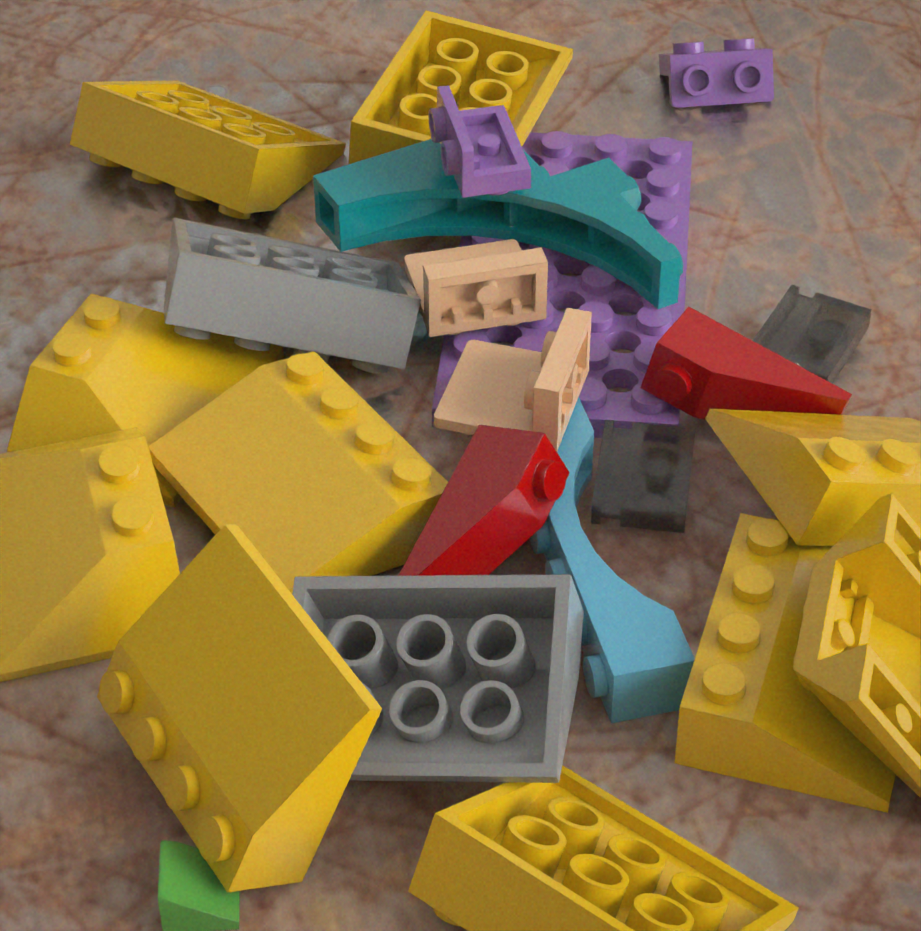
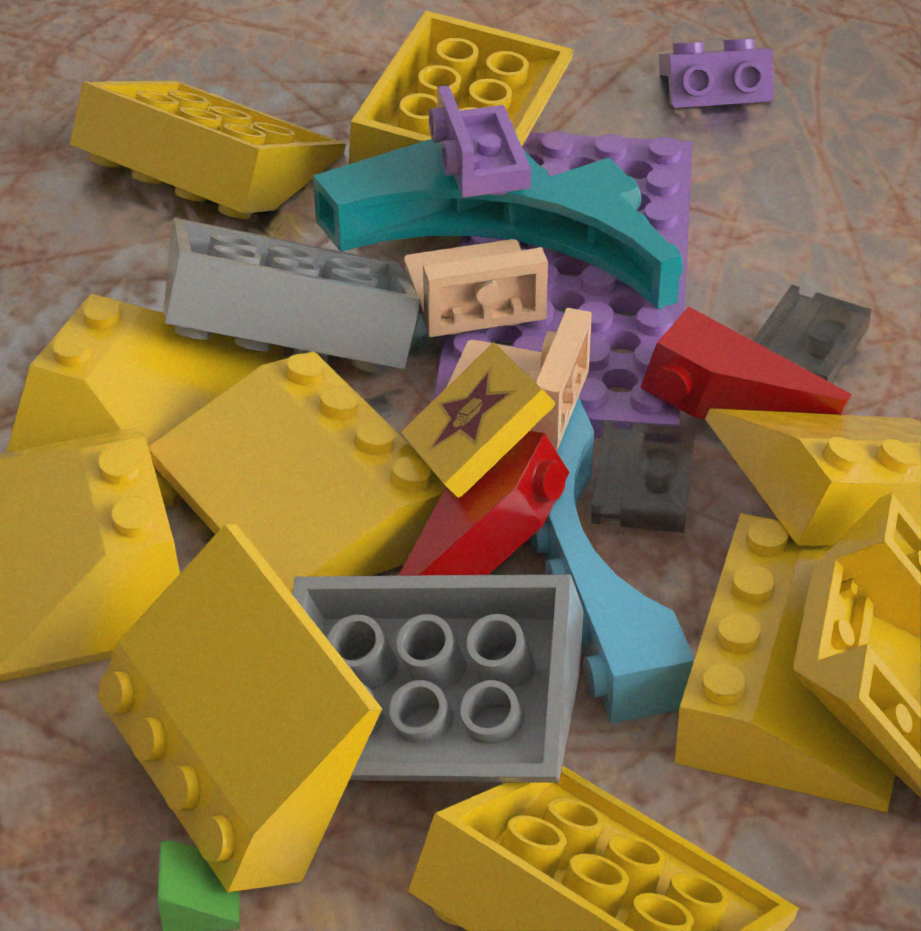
none -> yellow tile [400,342,556,498]

